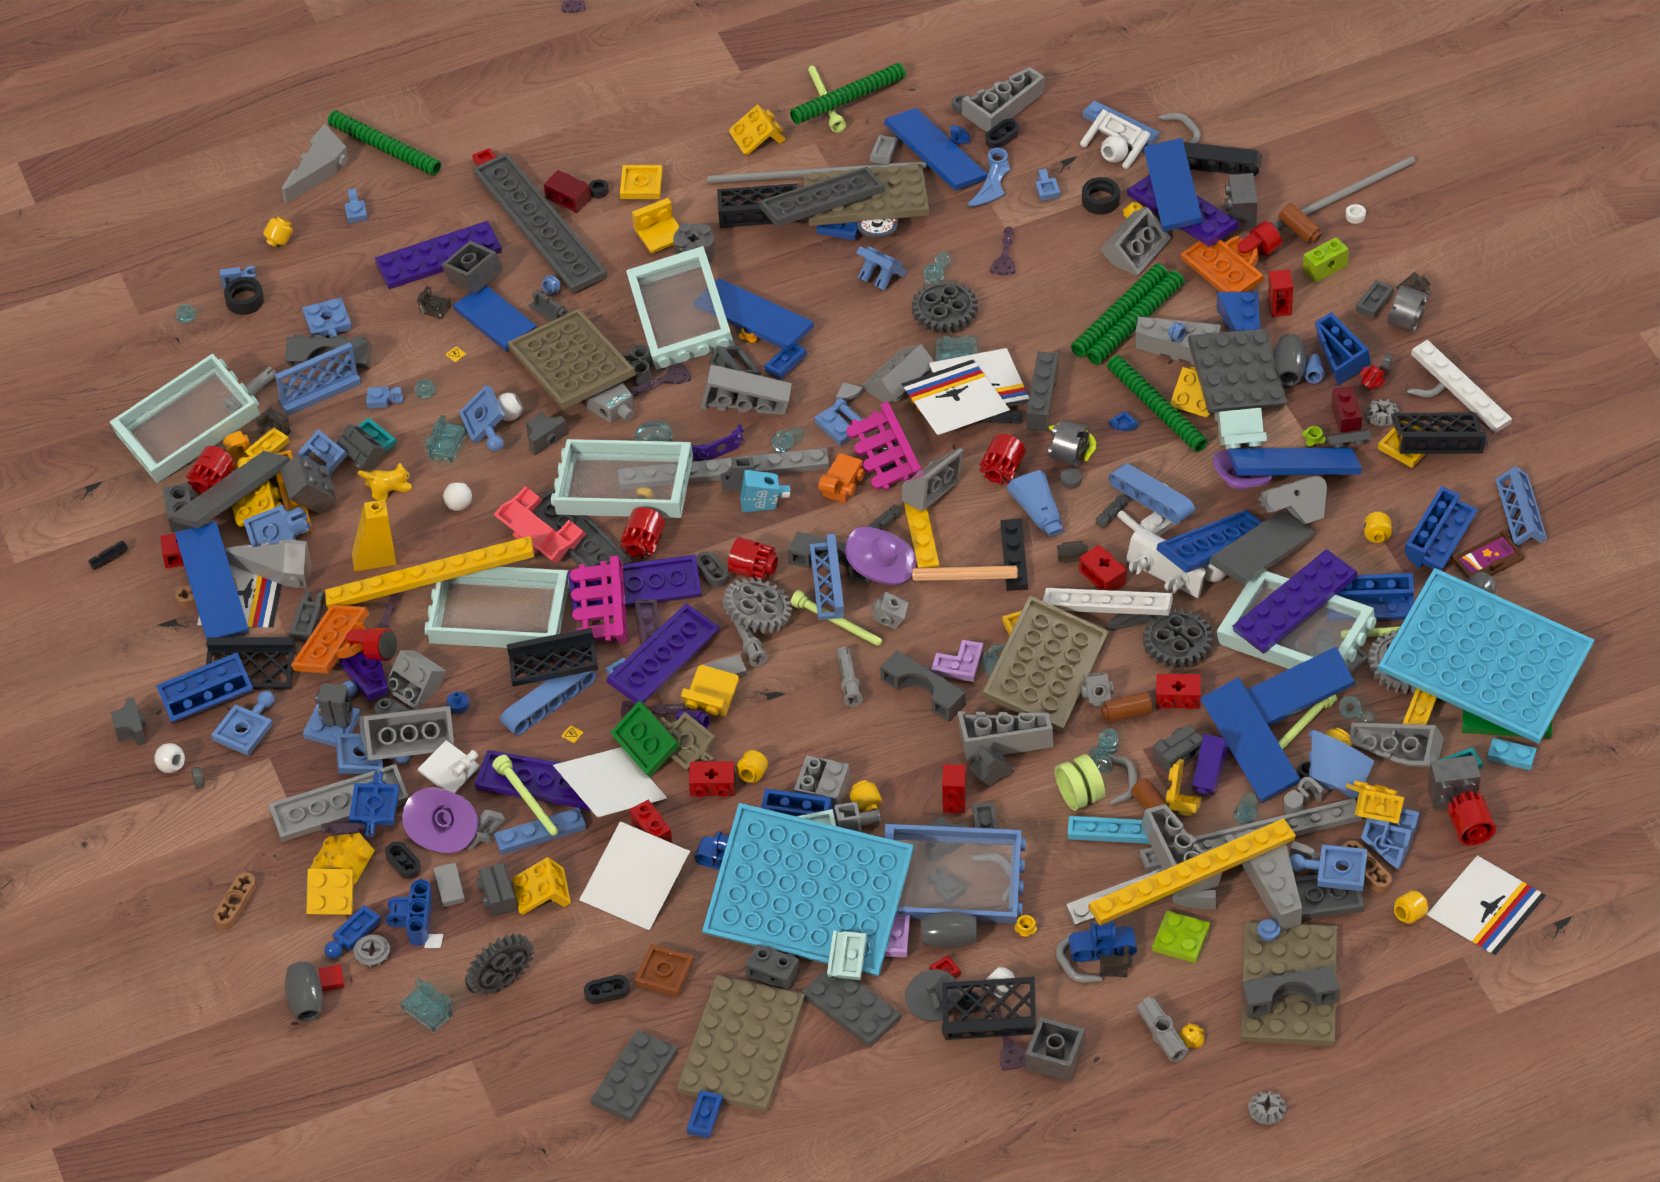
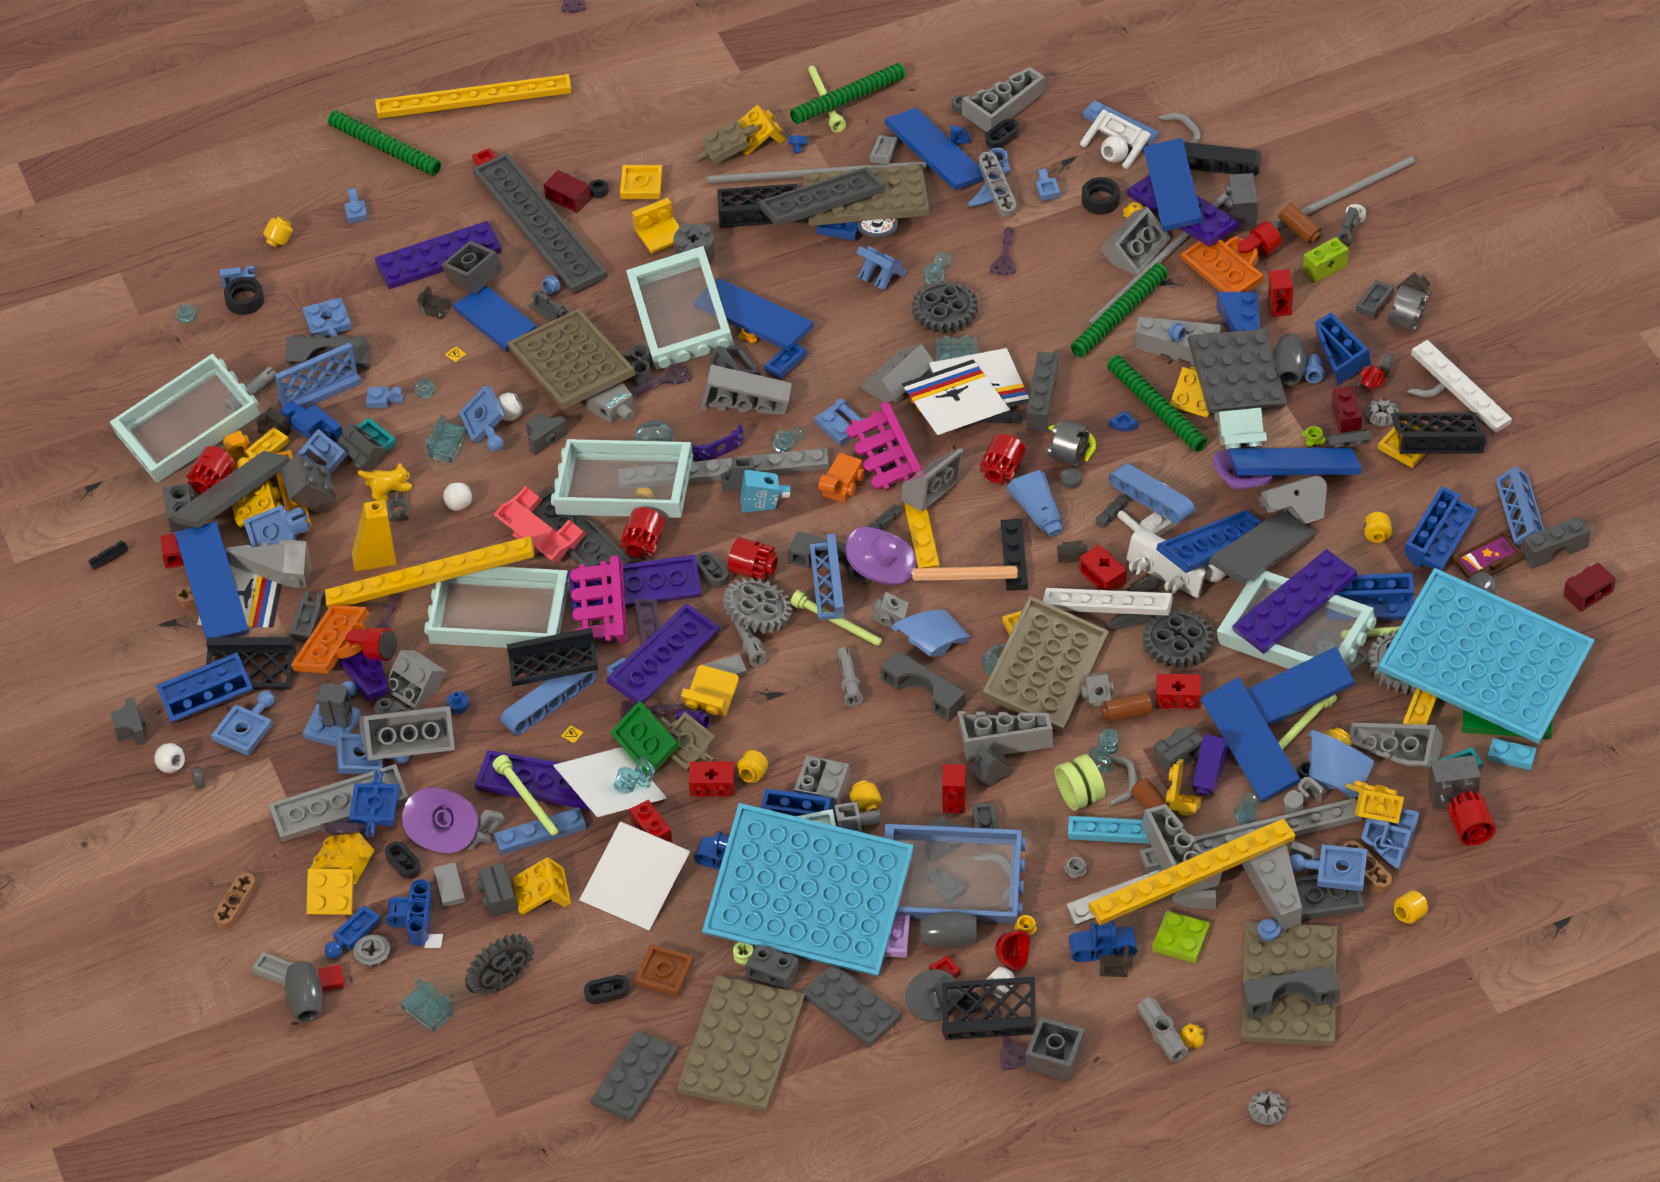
light grey wedge [281,125,348,203] -> none
white plate [418,740,480,793] -> none
blue plate [687,1090,723,1139] -> none
light aqua plate [827,930,867,980] -> none
light grey tile [836,382,863,402] -> none
lavender plate [931,640,984,682] -> none
light grey animal [1056,933,1103,983] -> none
green piece [1086,270,1185,365] -> none
clear light blue plate [1339,696,1376,723] -> none
white sticker [1426,855,1546,956] -> none
none -> light grey tile [251,952,293,986]
none -> blue plate [281,401,343,443]
none -> yellow plate [375,74,572,119]
none -> dark grey piece [387,491,409,522]
none -> clear light blue leg [613,758,655,793]
none -> dark tan plate [694,120,757,165]
none -> yellowish green bush [733,942,754,965]
none -> blue tile [788,135,808,153]
none -> medium blue slope [891,610,970,657]
none -> light grey beam [979,152,1016,218]
none -> red helmet [995,930,1031,970]
none -> light grey plate [1065,857,1087,878]
none -> light grey piece [1087,193,1228,327]
none -> clear smoke brick [1127,574,1160,592]
none -> dark grey plate [1337,206,1360,246]
none -> dark grey arch [1521,516,1591,569]
none -> dark red brick [1564,562,1616,612]

